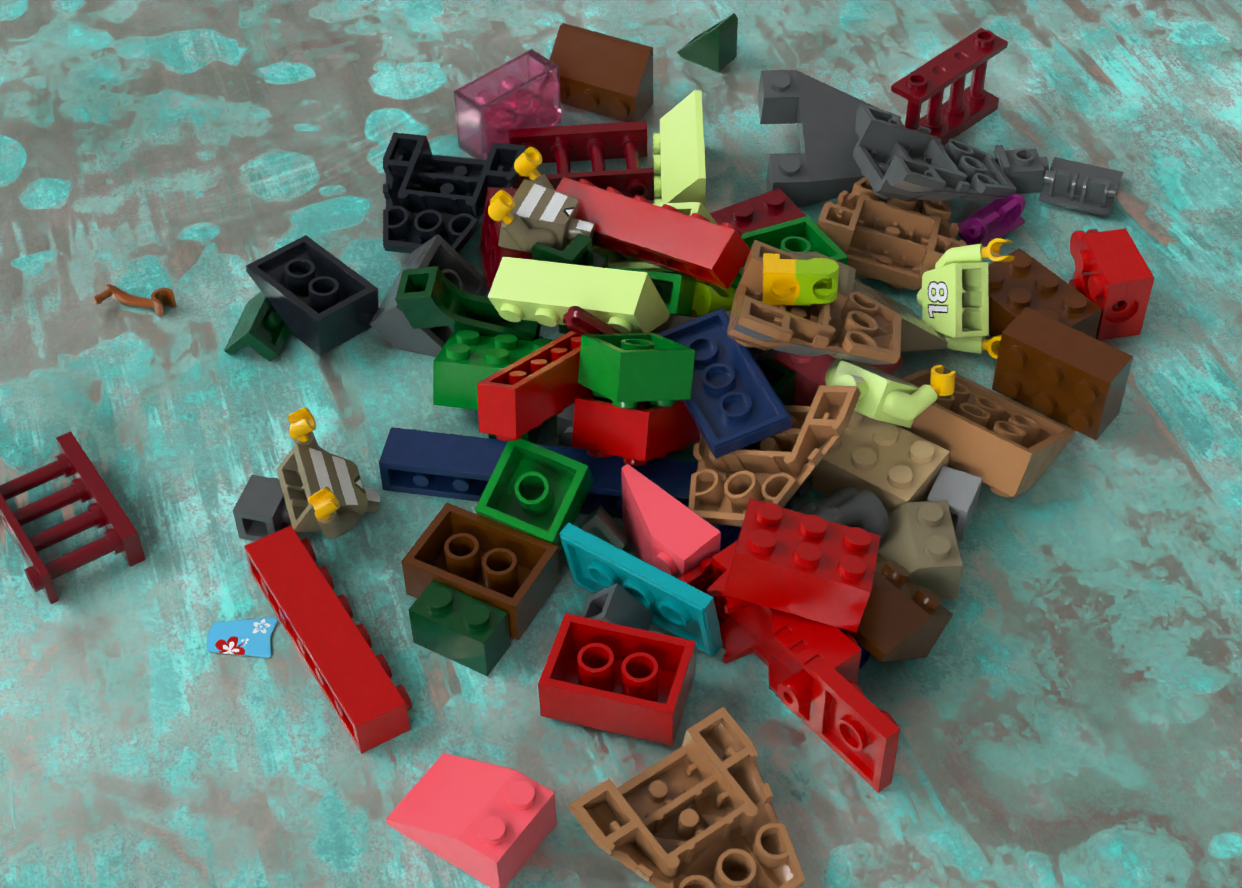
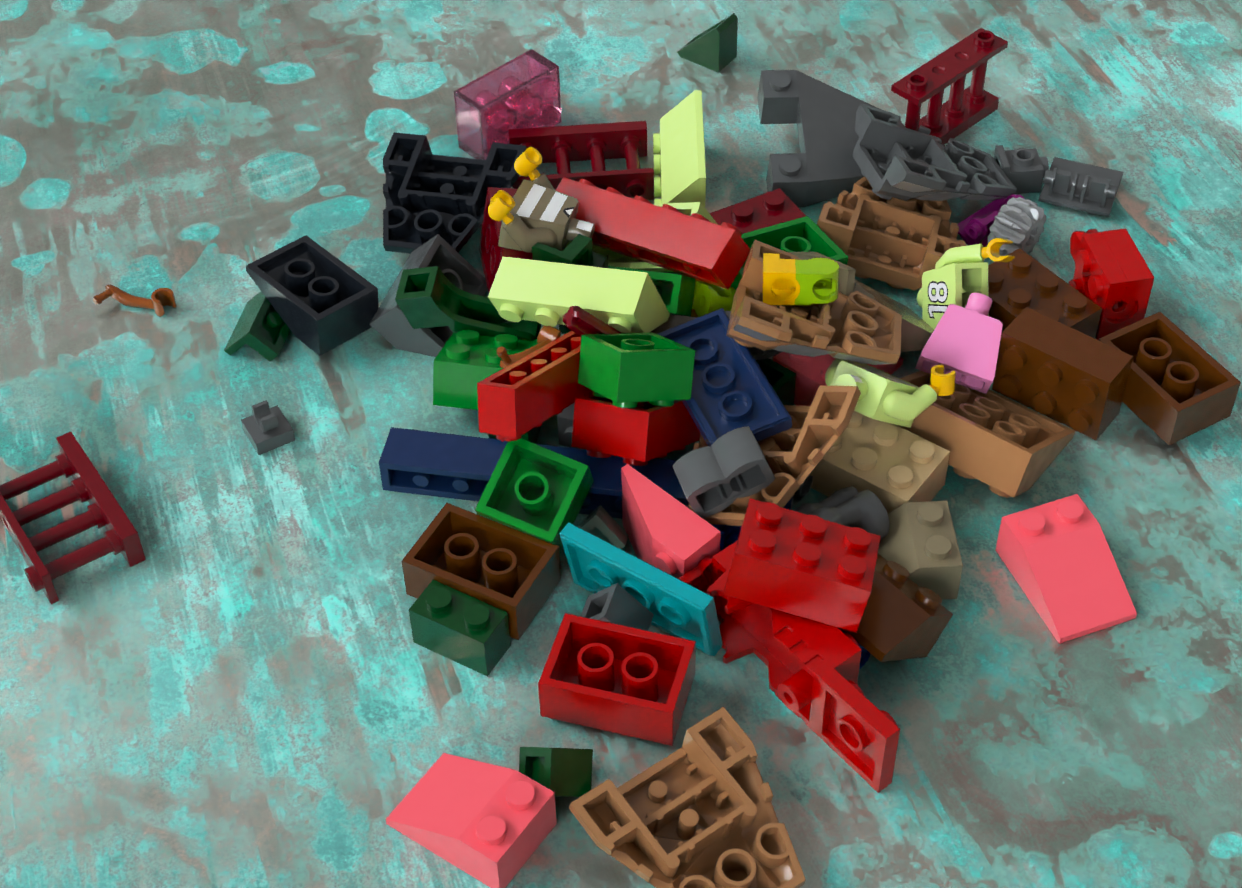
medium azure sticker [207,617,277,658] -> none
dark grey brick [233,475,291,541] -> none
red brick [244,526,412,754] -> none
dark tan torso [276,407,380,539] -> none
reddish brown slope [546,23,653,122] -> none
light grey brick [926,466,983,540] -> none
none -> dark grey tile [241,400,295,455]
none -> dark orange piece [496,326,561,368]
none -> dark green panel [519,747,593,797]
none -> dark grey brick [673,426,775,518]
none -> bright pink torso [915,293,1003,394]
none -> light grey gear [988,197,1046,256]
none -> coral slope [995,494,1137,644]
none -> reddish brown brick [1099,312,1241,445]

